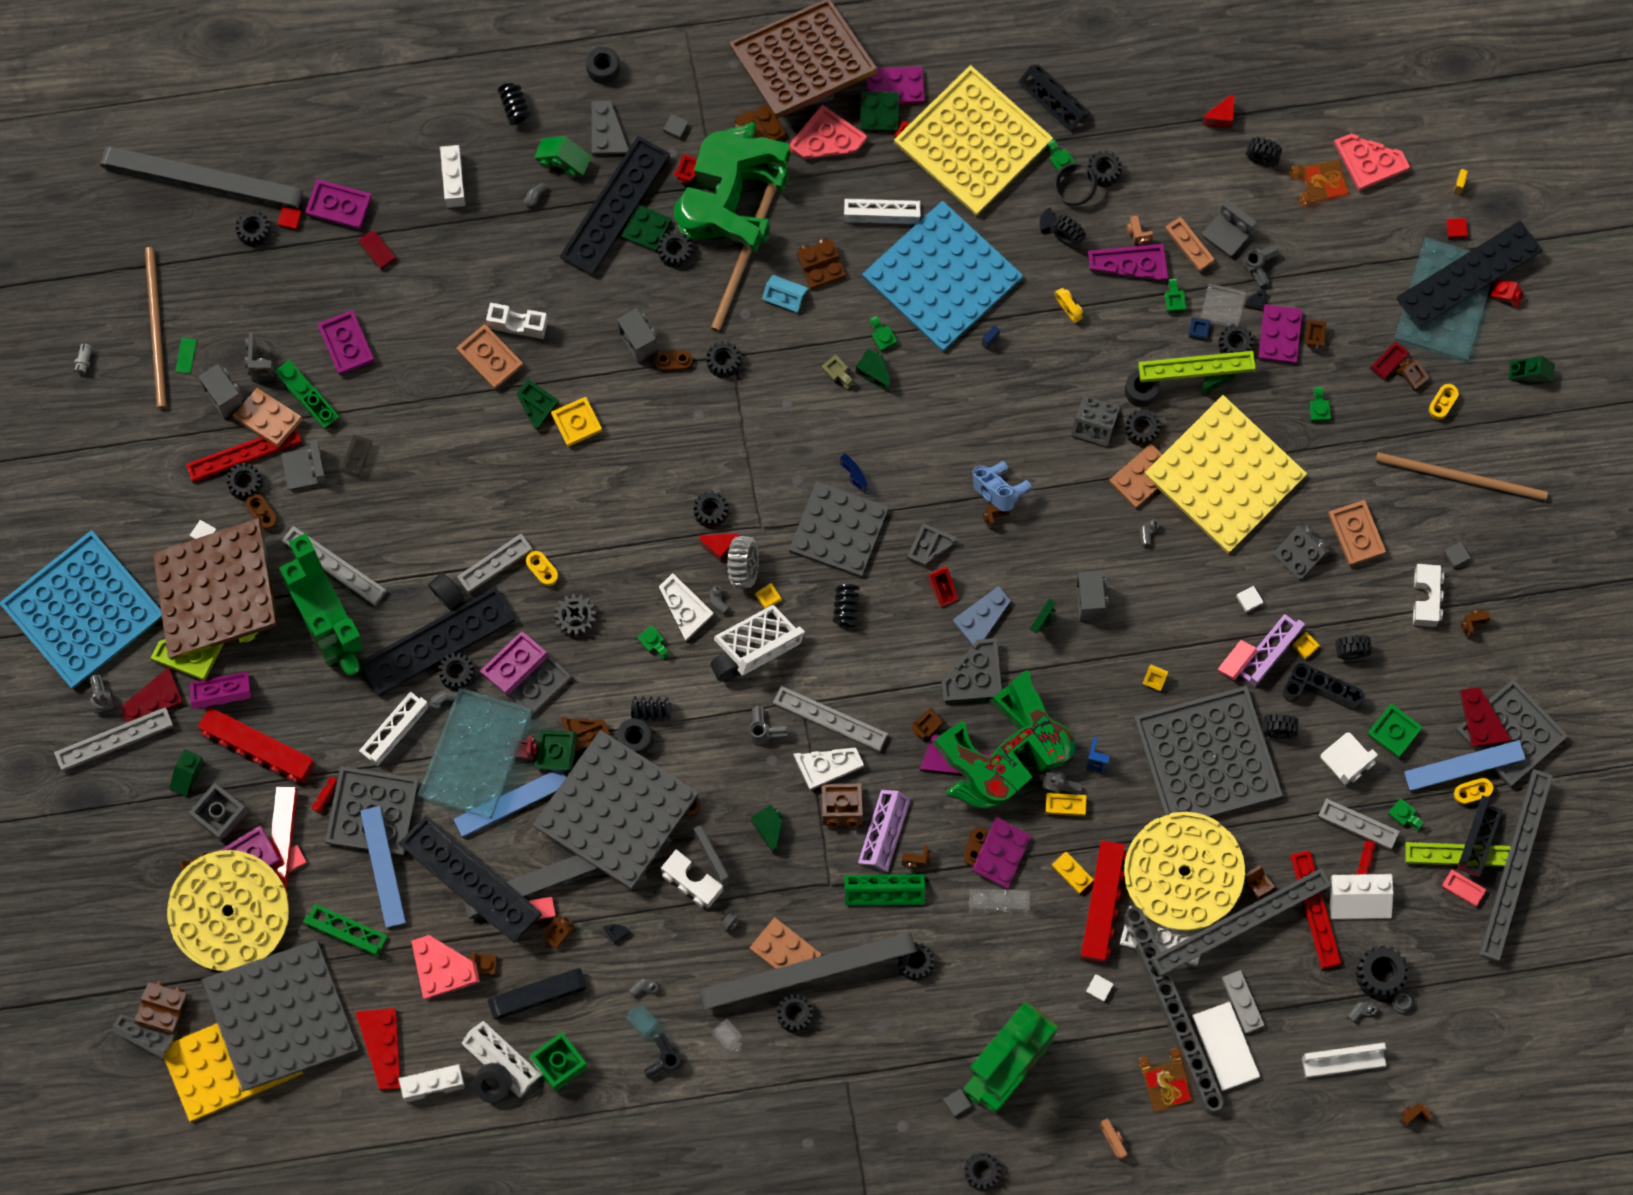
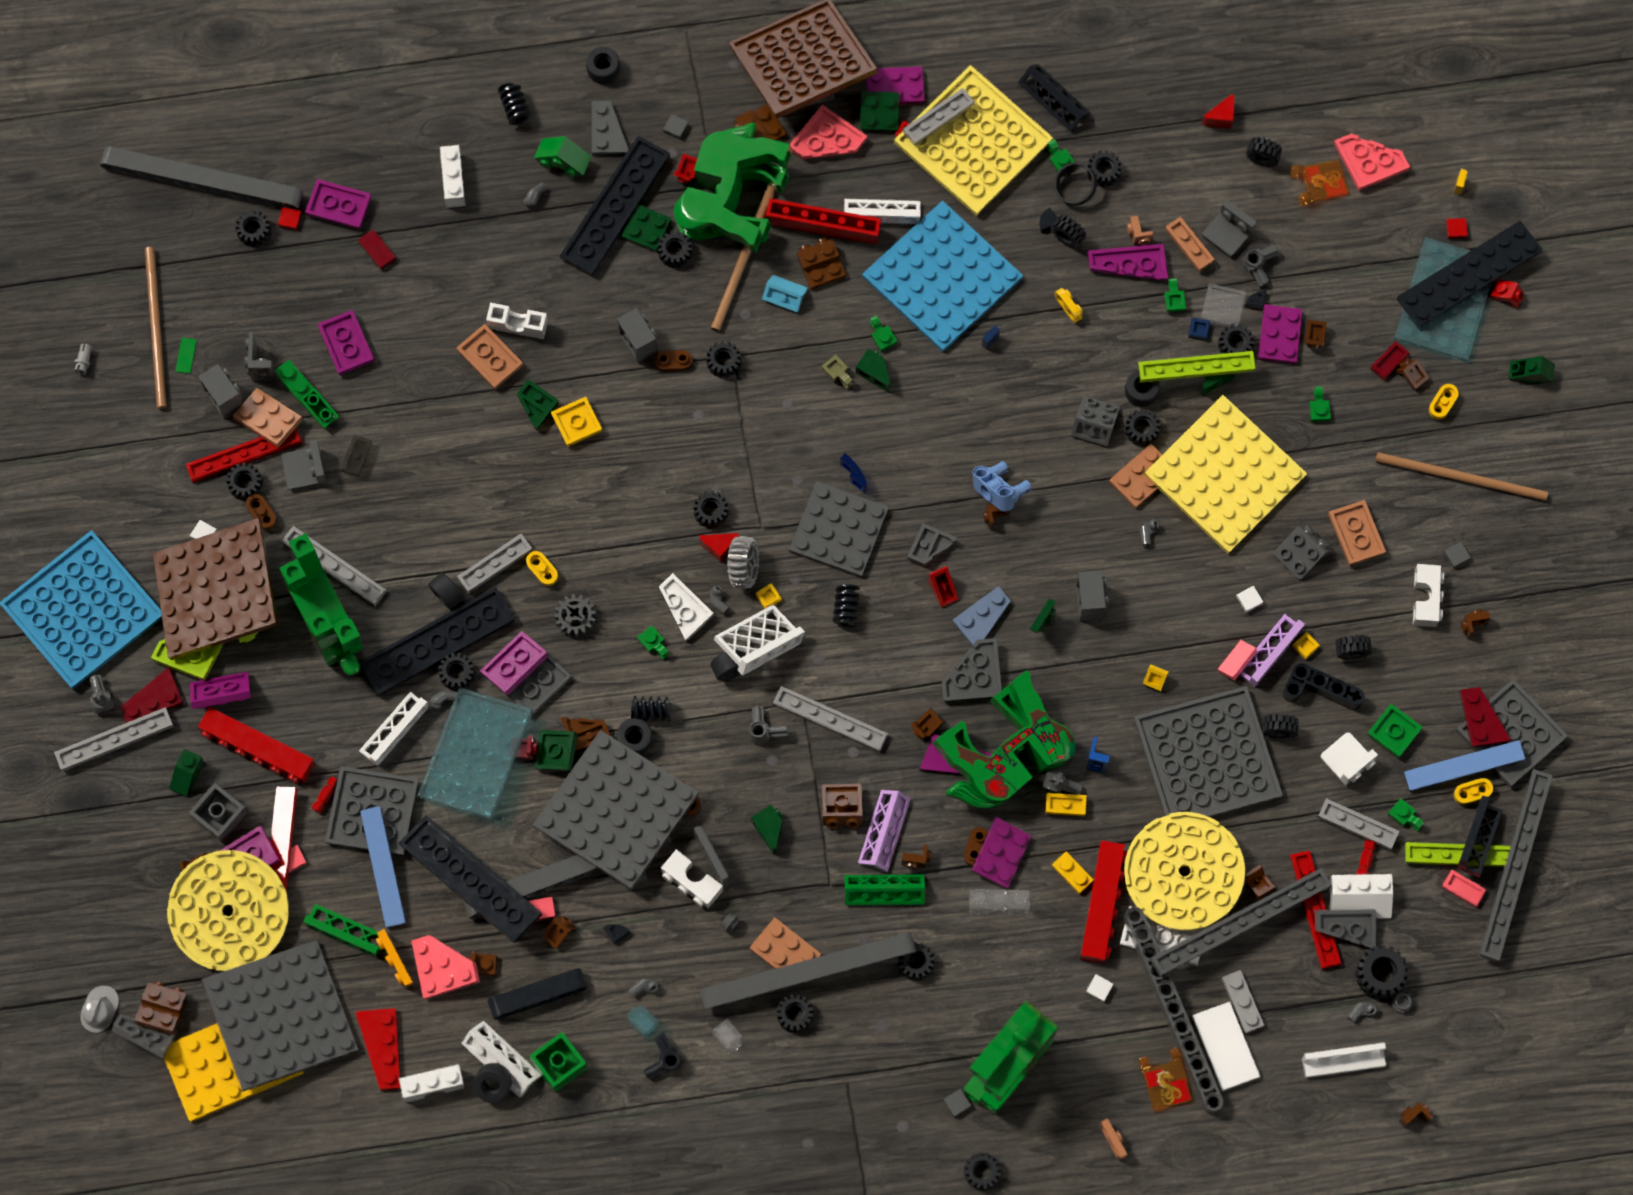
medium blue tile [454,771,566,838] -> none
white wing [794,748,864,790] -> none
none -> light grey piece [80,985,119,1033]
none -> light orange plate [376,929,413,988]
none -> red brick [766,198,881,245]
none -> light grey plate [903,88,974,146]
none -> dark grey wing [1315,909,1376,948]

